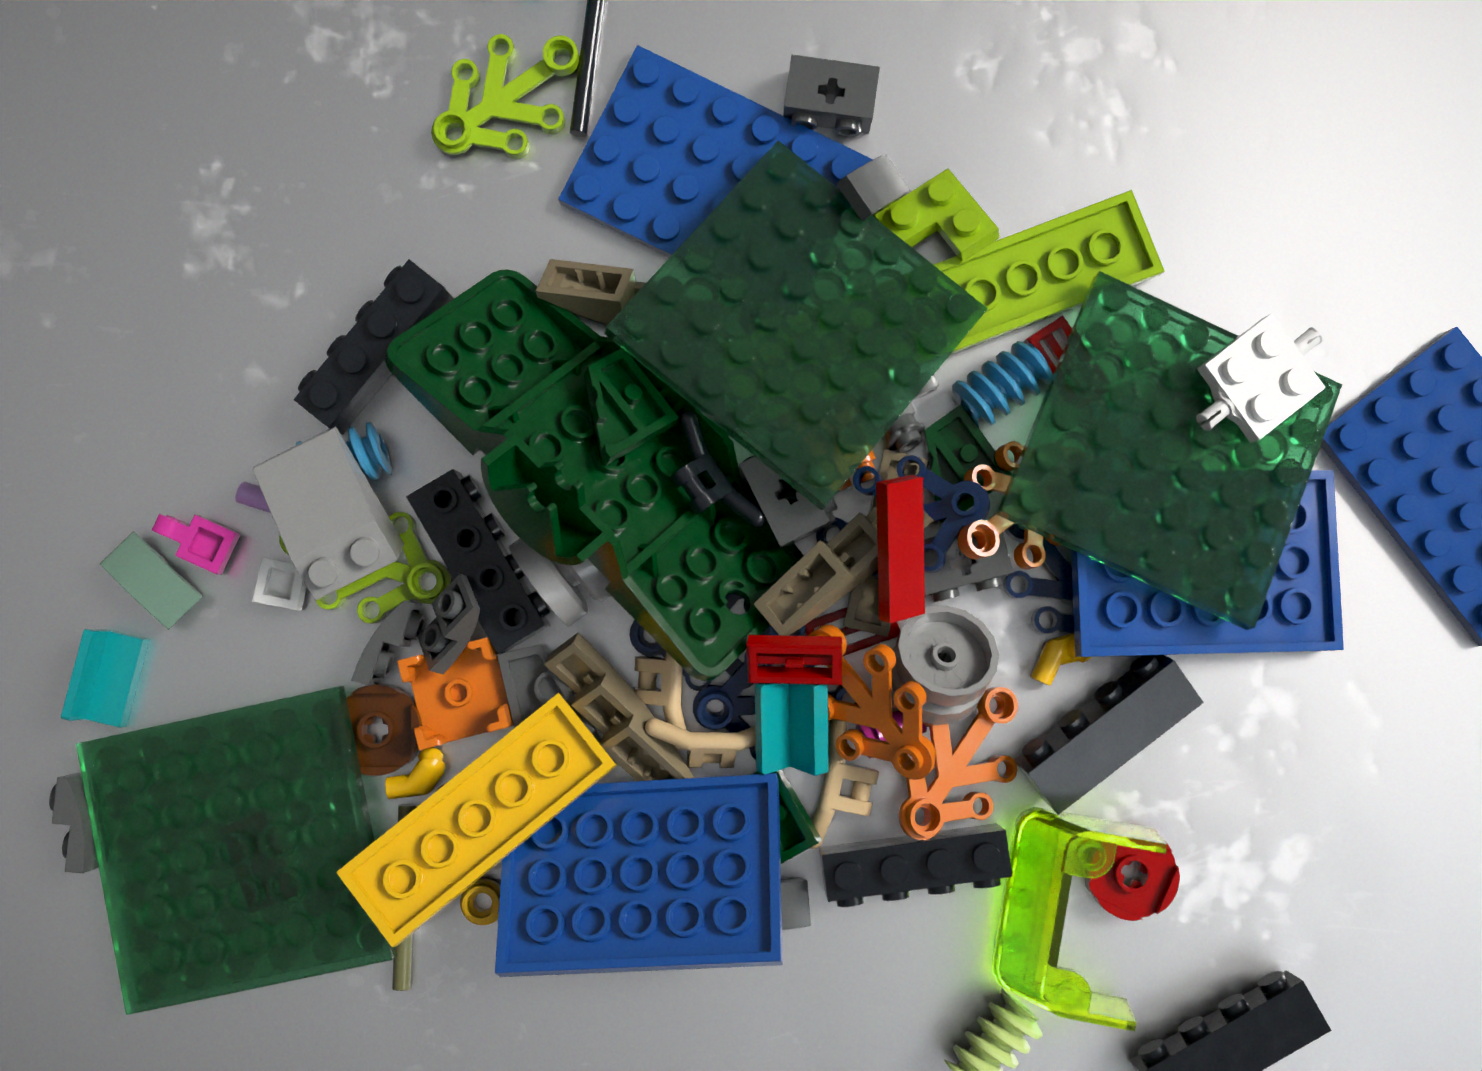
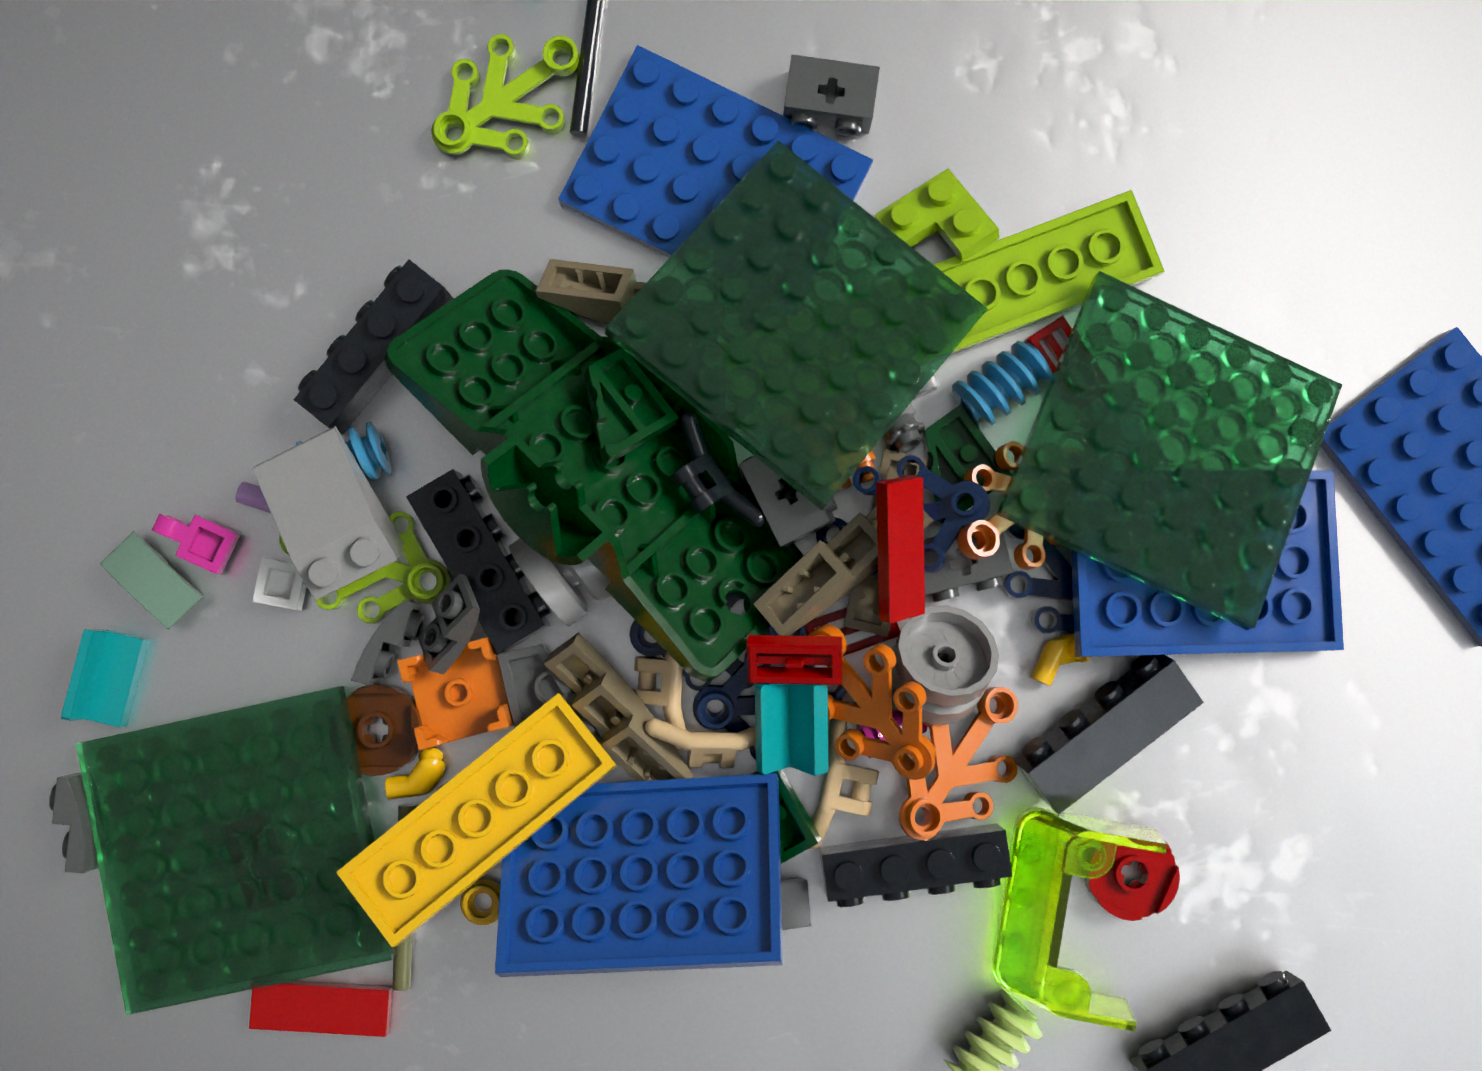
dark grey slope [837,154,911,222] -> none
white plate [1196,313,1325,443] -> none
none -> red tile [249,979,393,1037]

